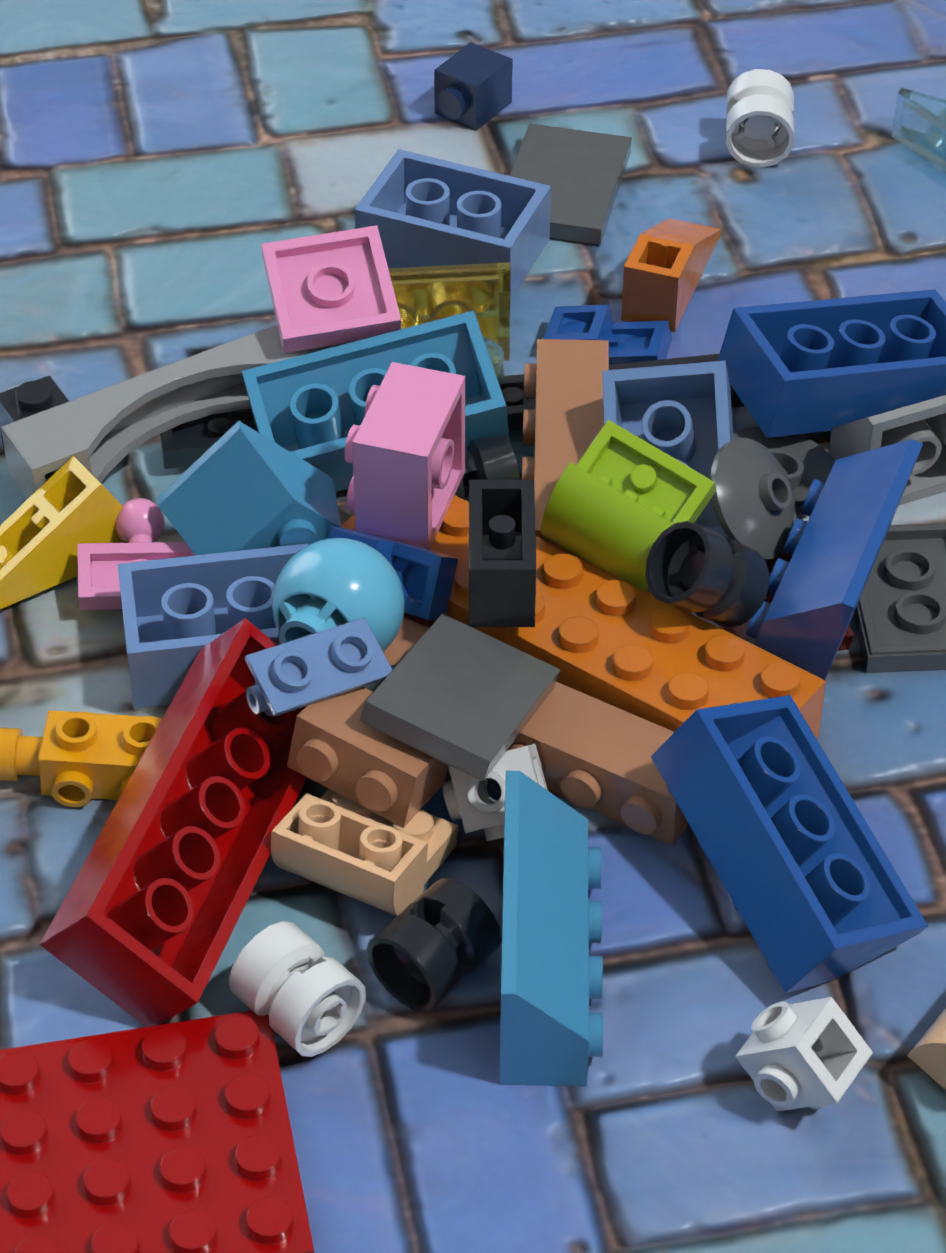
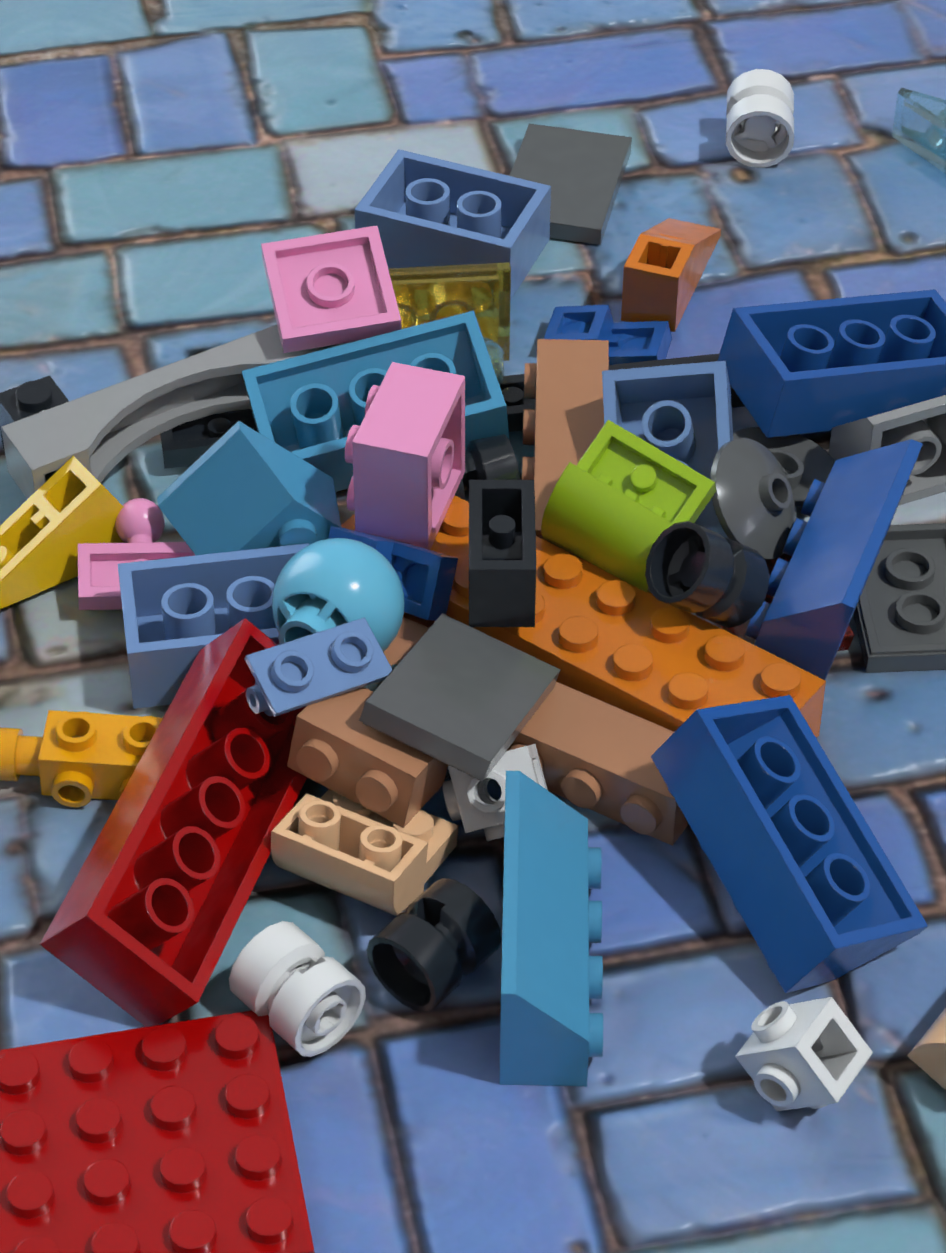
dark blue brick [434,42,513,131] -> none

